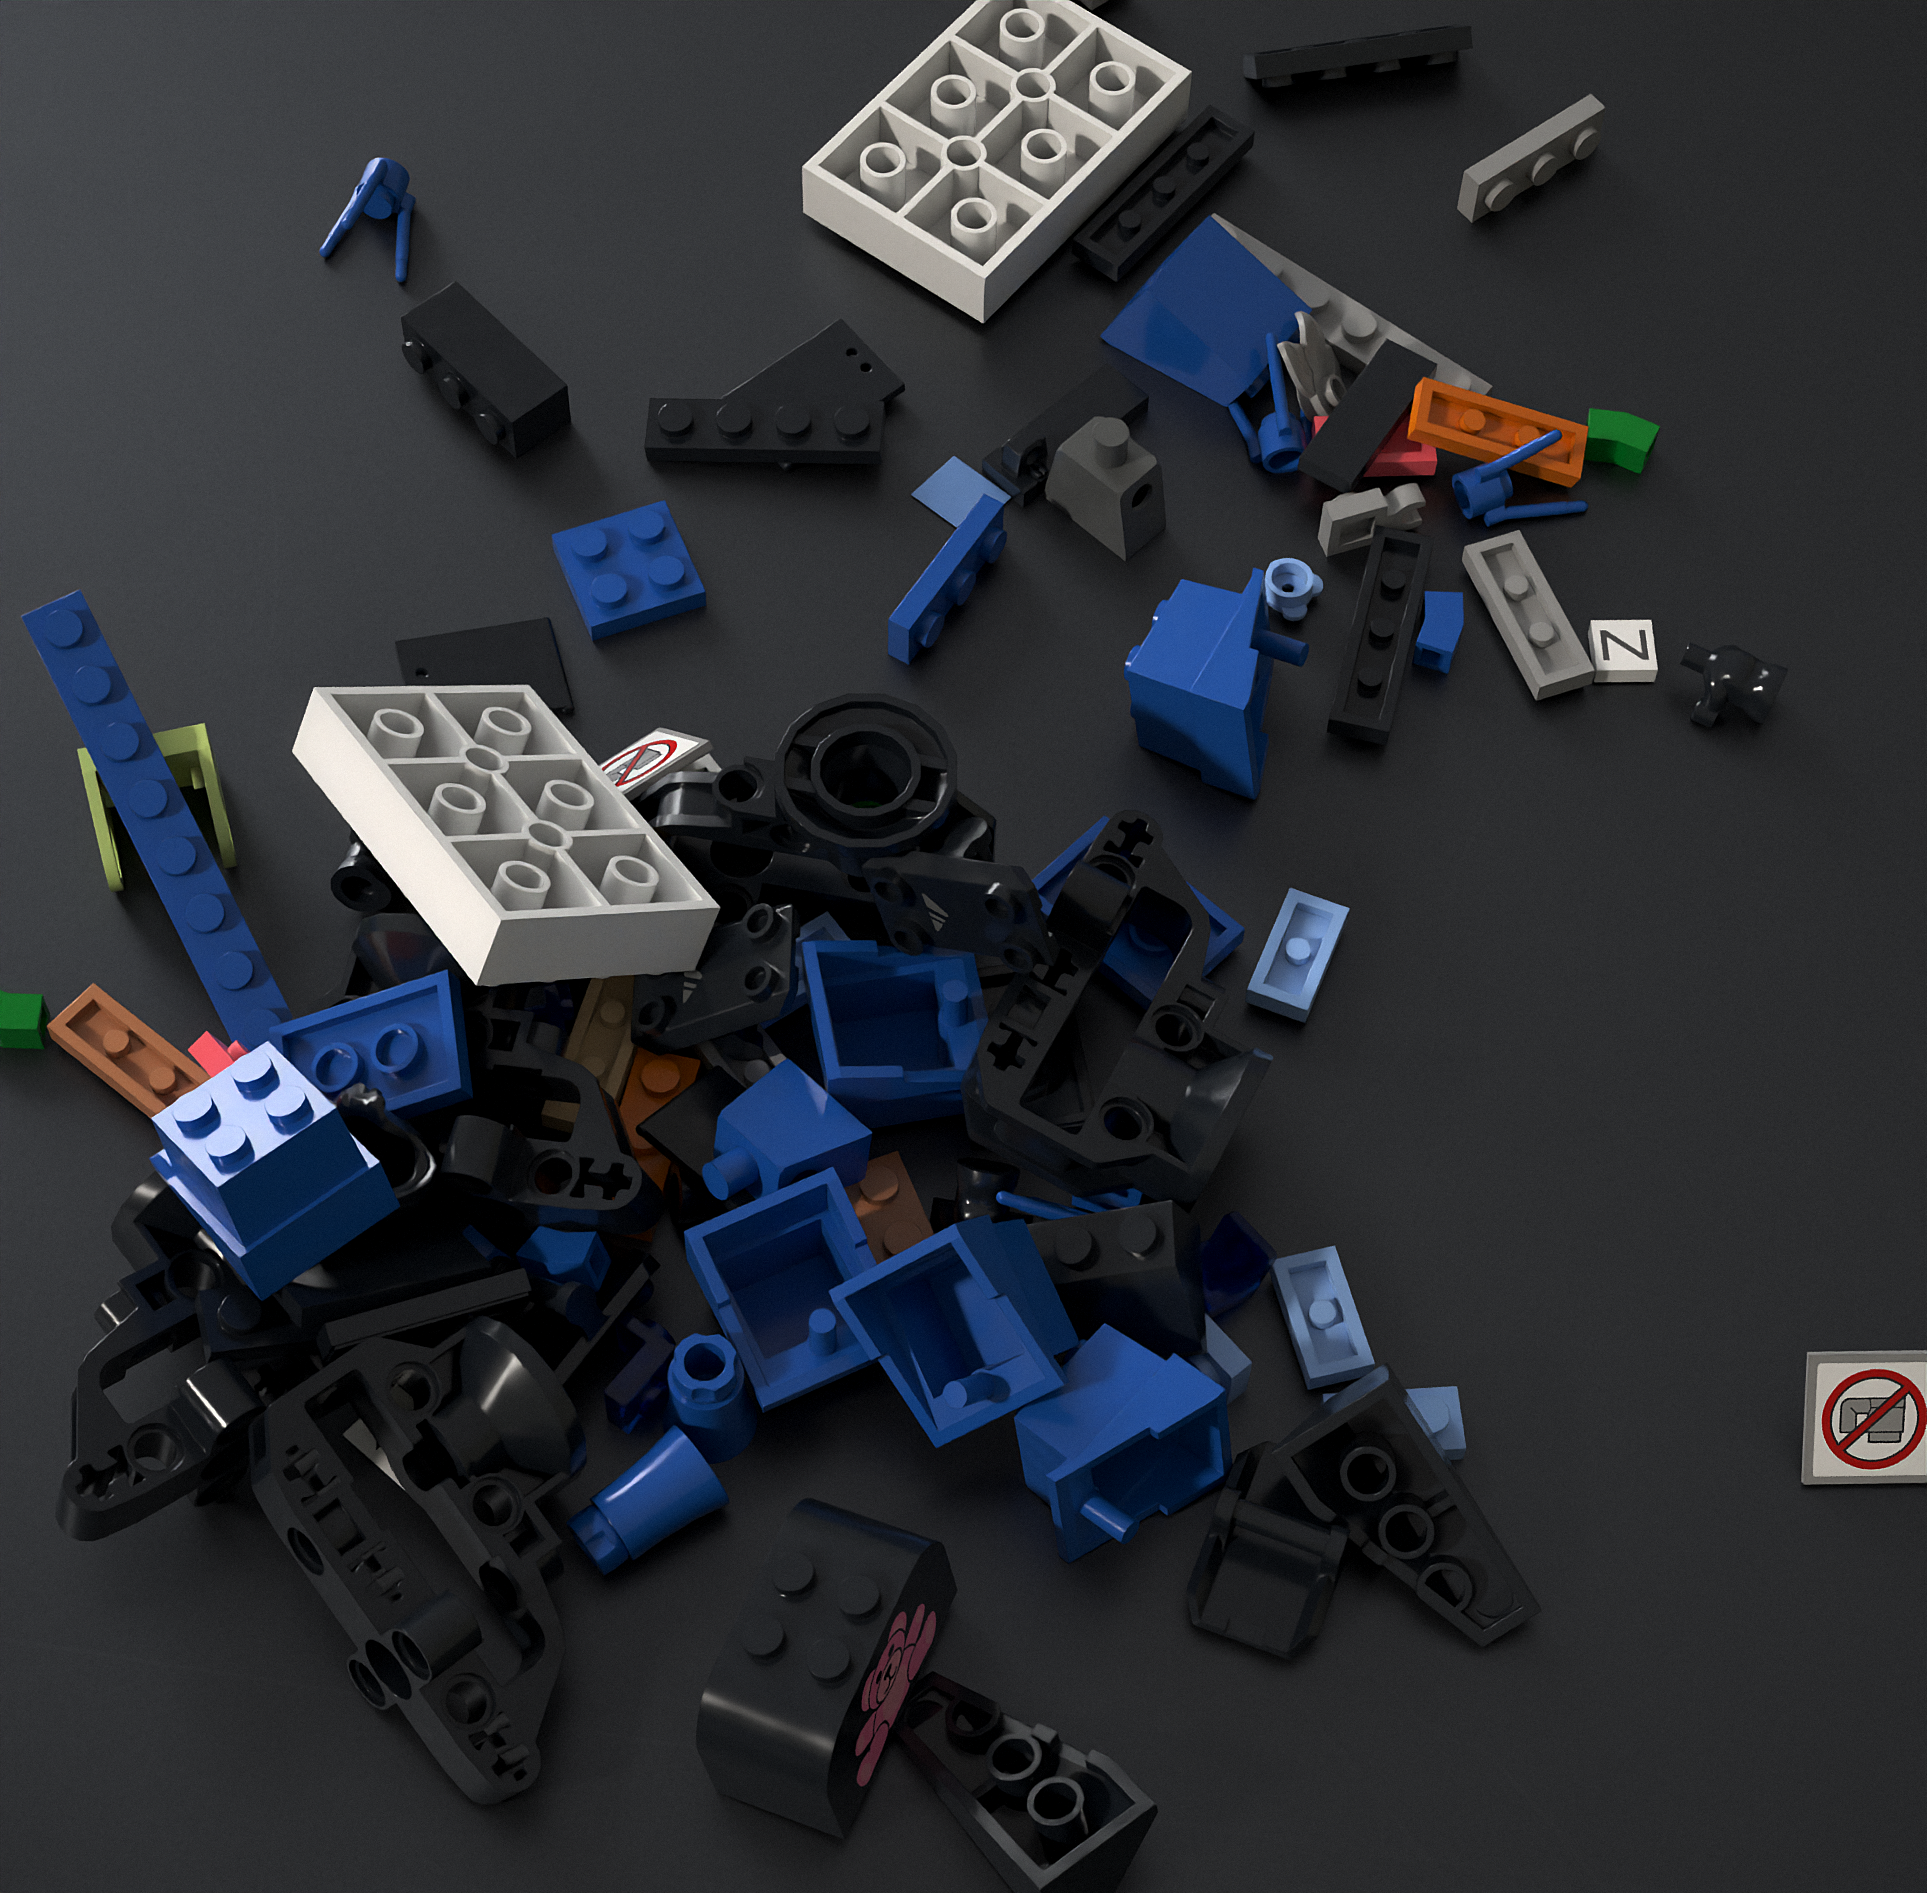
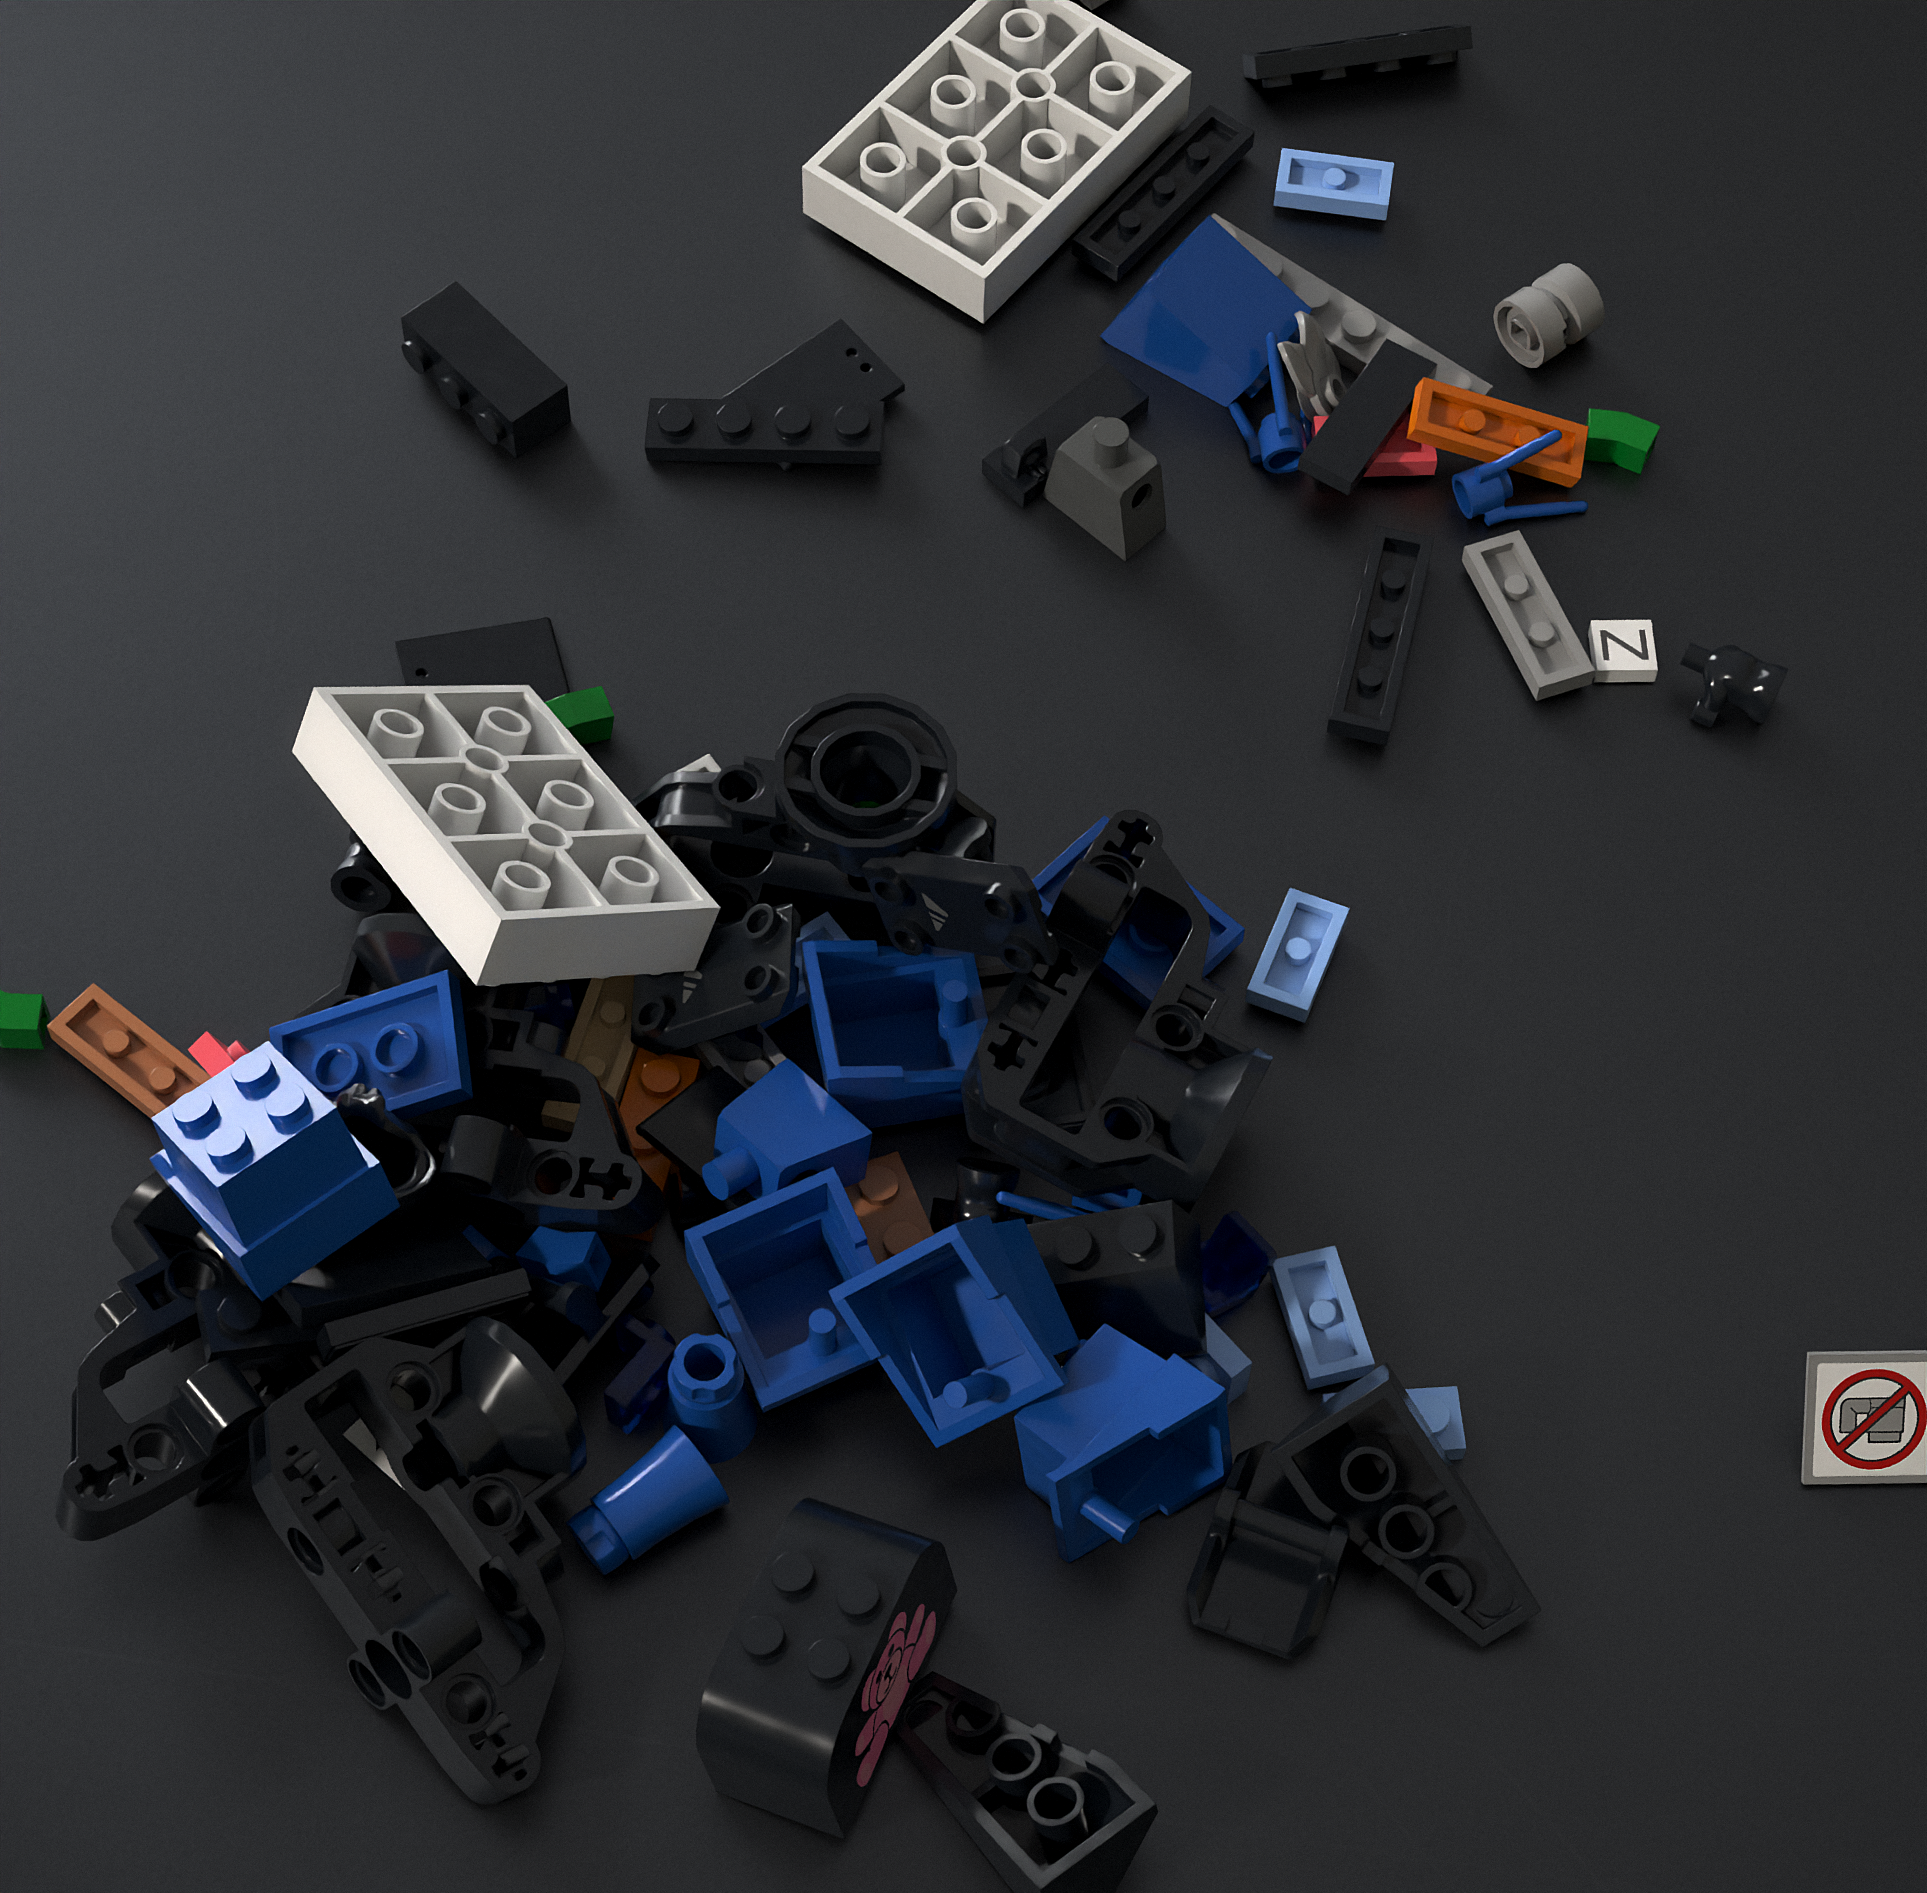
blue plate [21,589,293,1052] -> none
yellowish green hose [77,723,237,893] -> none
blue plant [319,158,416,282] -> none
blue plate [552,500,706,641] -> none
piece [598,727,714,802] -> none
blue plate [888,493,1007,665] -> none
medium blue sticker [911,456,1012,528] -> none
blue piece [1124,567,1309,800] -> none
light blue plate [1265,558,1323,621] -> none
light grey plate [1318,483,1426,557] -> none
blue piece [1412,591,1464,674] -> none
light grey plate [1457,94,1606,223] -> none
none -> green piece [544,686,615,745]
none -> light blue plate [1273,148,1394,221]
none -> light grey wheel [1493,263,1605,368]

